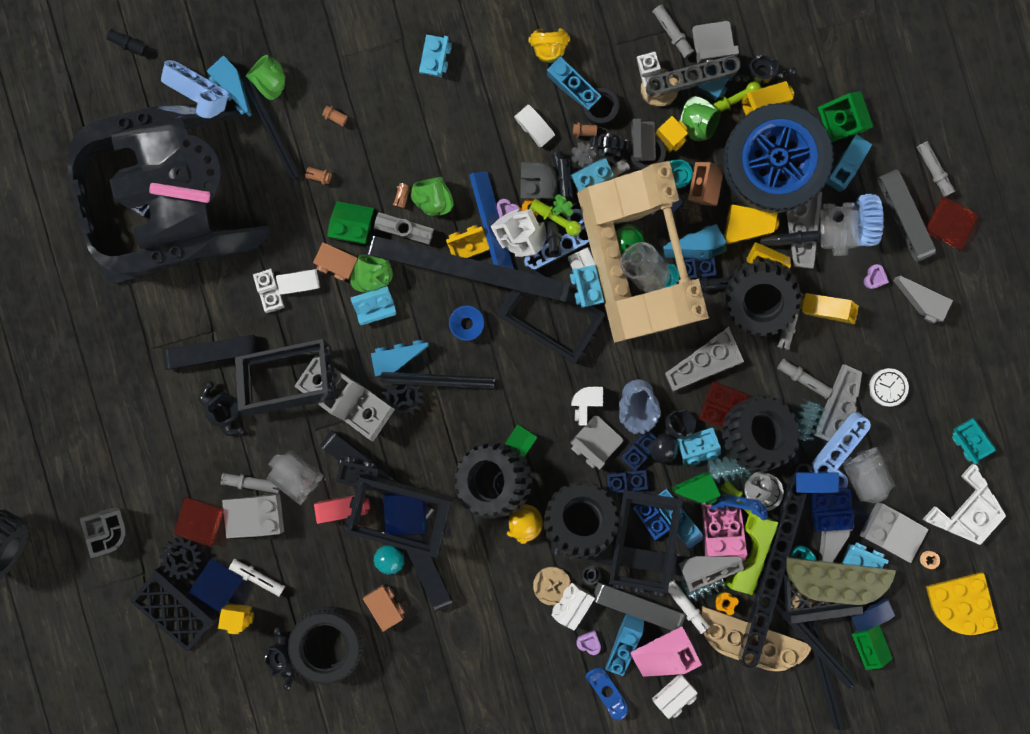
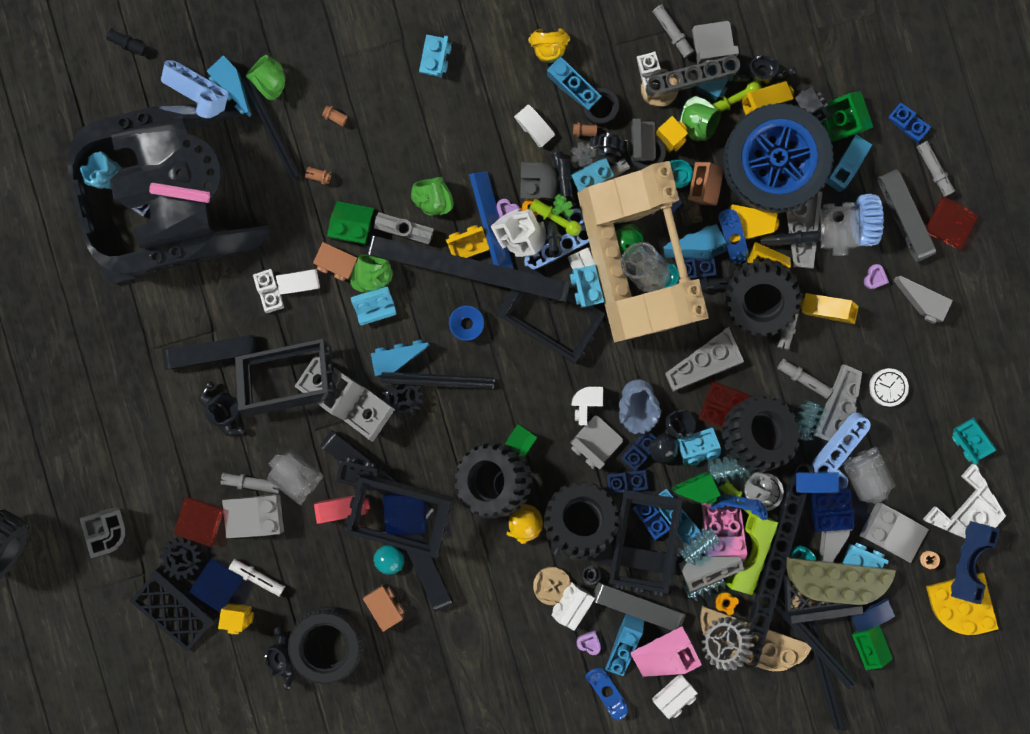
nougat pin [393,183,411,208] -> none
white pin [668,580,711,634] -> none
none -> medium azure hair [80,151,122,189]
none -> clear light blue piece [677,524,721,565]
none -> light grey gear [701,617,754,671]
none -> blue piece [718,209,749,264]
none -> black brick [795,87,831,122]
none -> blue slope [888,102,931,144]
none -> dark blue arch [951,521,1000,604]

